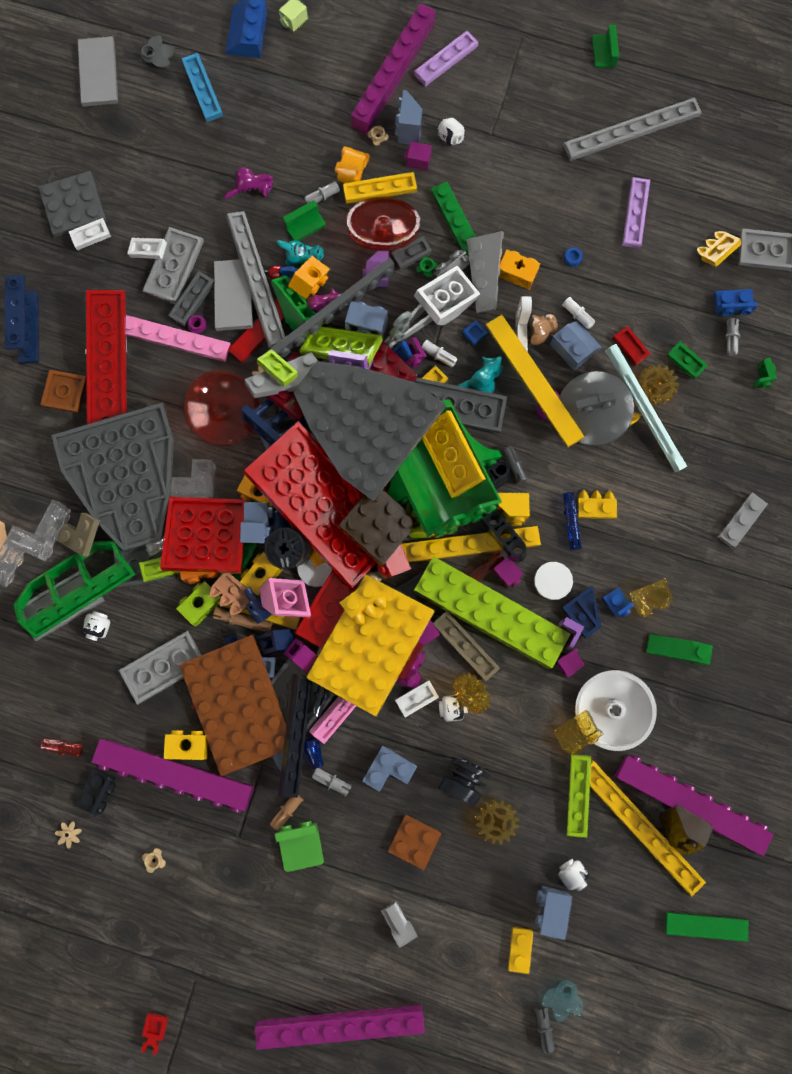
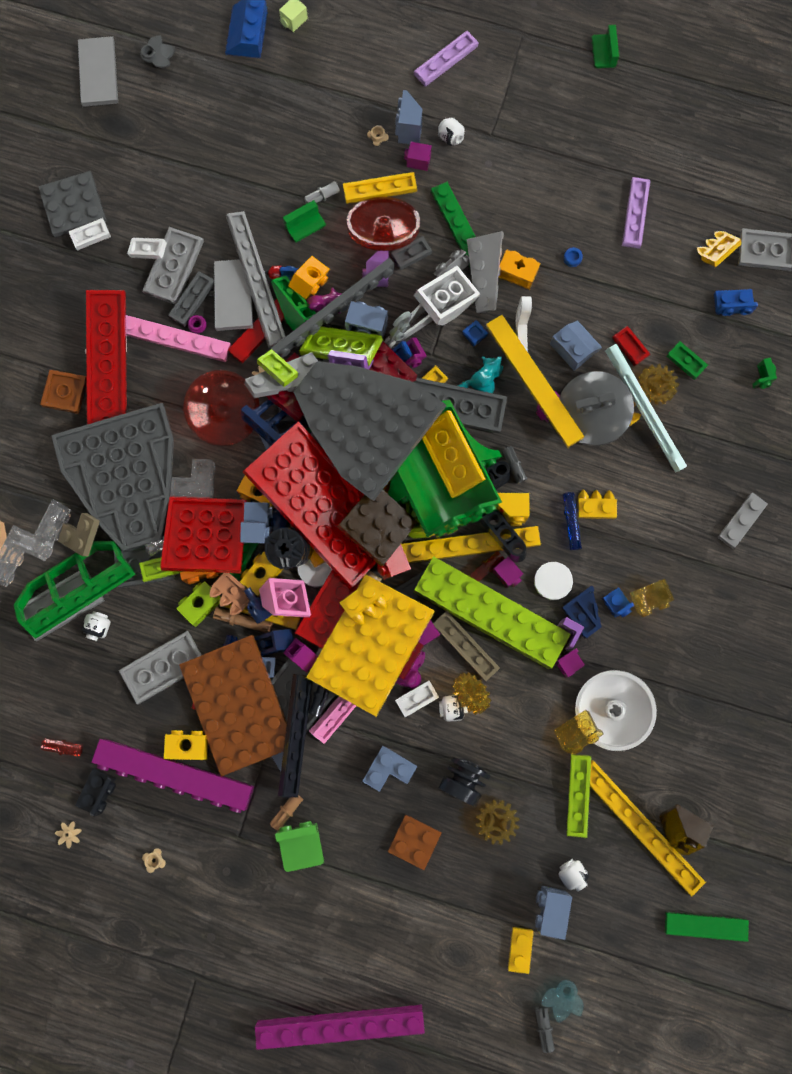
dark blue fence [5,275,39,364] -> none
red plate [142,1013,169,1055] -> none
dark azure plate [181,53,223,122] -> none
magenta animal [224,167,274,200] -> none
teal animal [277,240,324,268] -> none
clear blue cone [304,737,324,769] -> none
light grey axle [312,768,352,797] -> none
light orange cylinder [335,146,370,183] -> none
magenta brick [351,3,436,135] -> none
light grey piece [381,902,418,948] -> none
green plate [416,257,438,278] -> none
white axle [422,340,457,367] -> none
medium nougat hair [530,314,558,345] -> none
white axle [562,297,595,329] -> none
light grey tile [563,98,702,161] -> none
magenta brick [613,754,774,857] -> none
green slope [646,634,713,666] -> none
light grey axle [725,318,740,356] -> none

